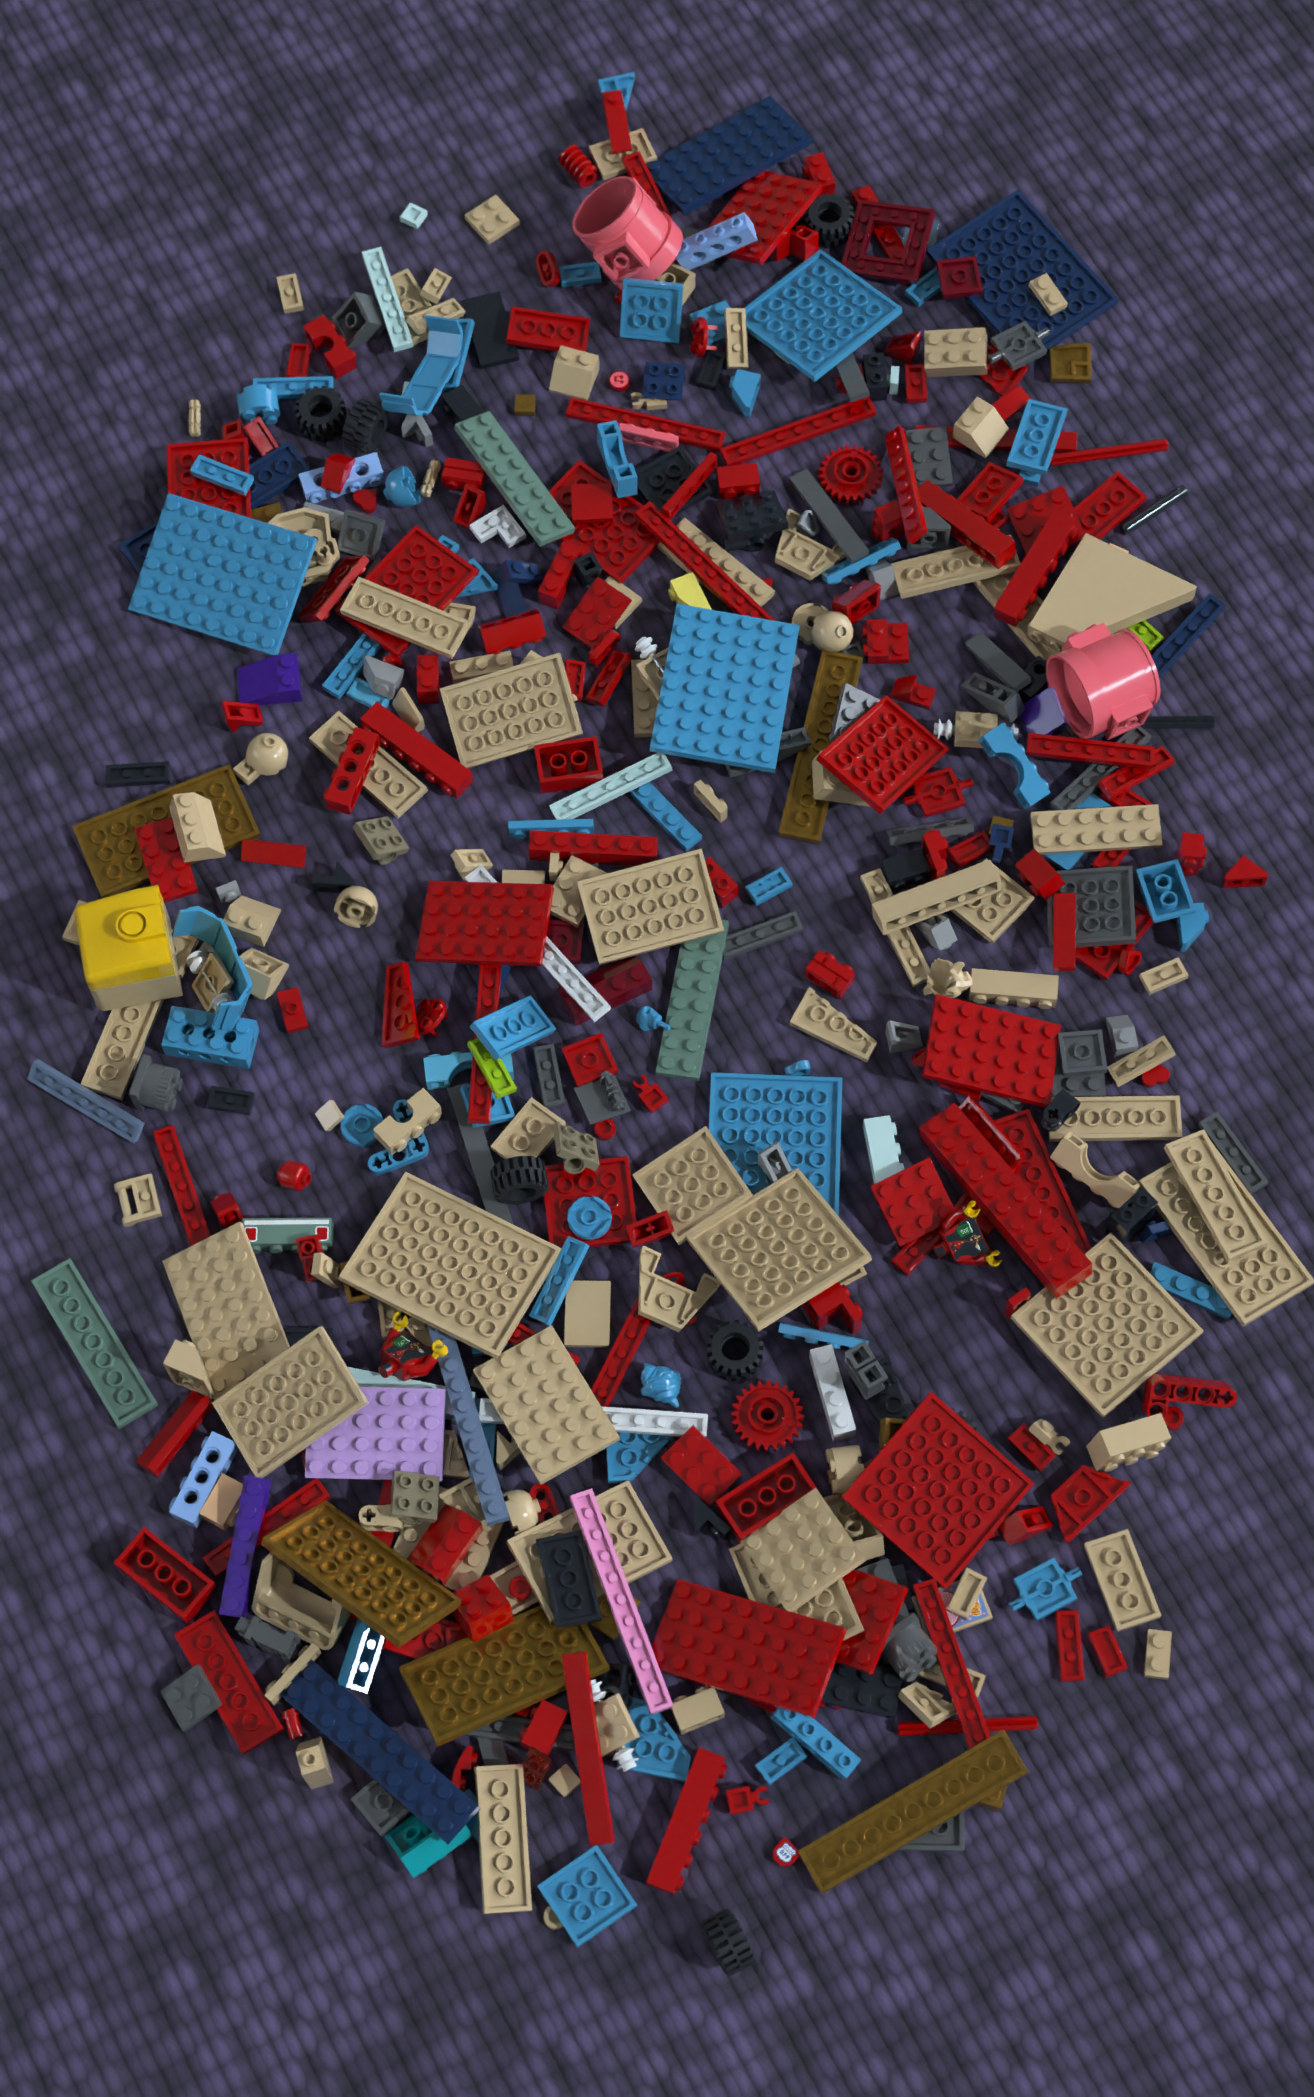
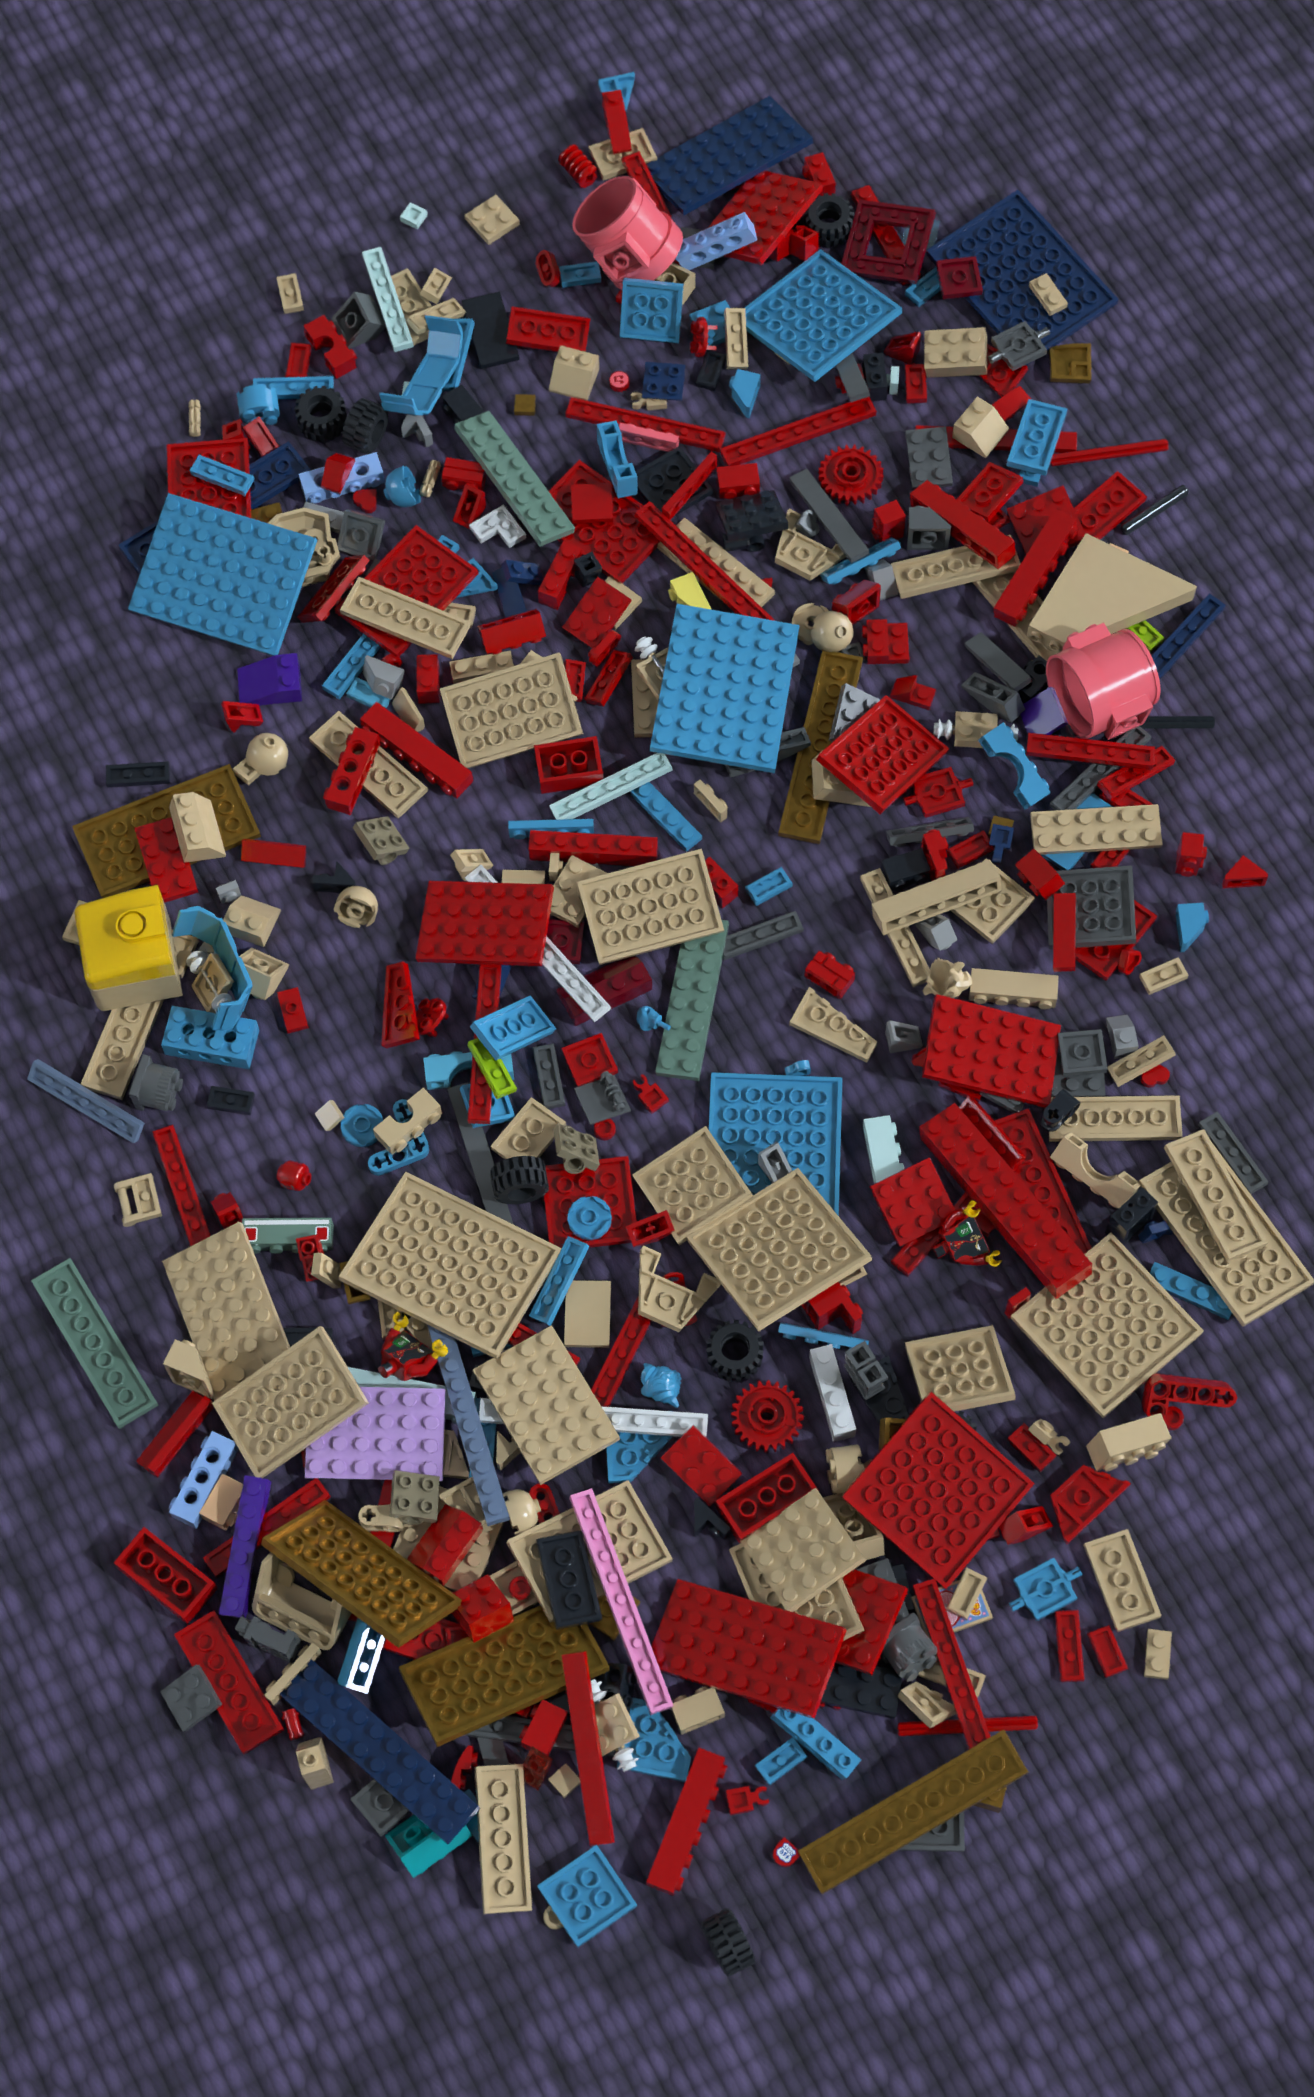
red plate [885,425,928,544] -> none
dark azure slope [1136,859,1196,923] -> none
none -> tan plate [905,1325,1015,1412]

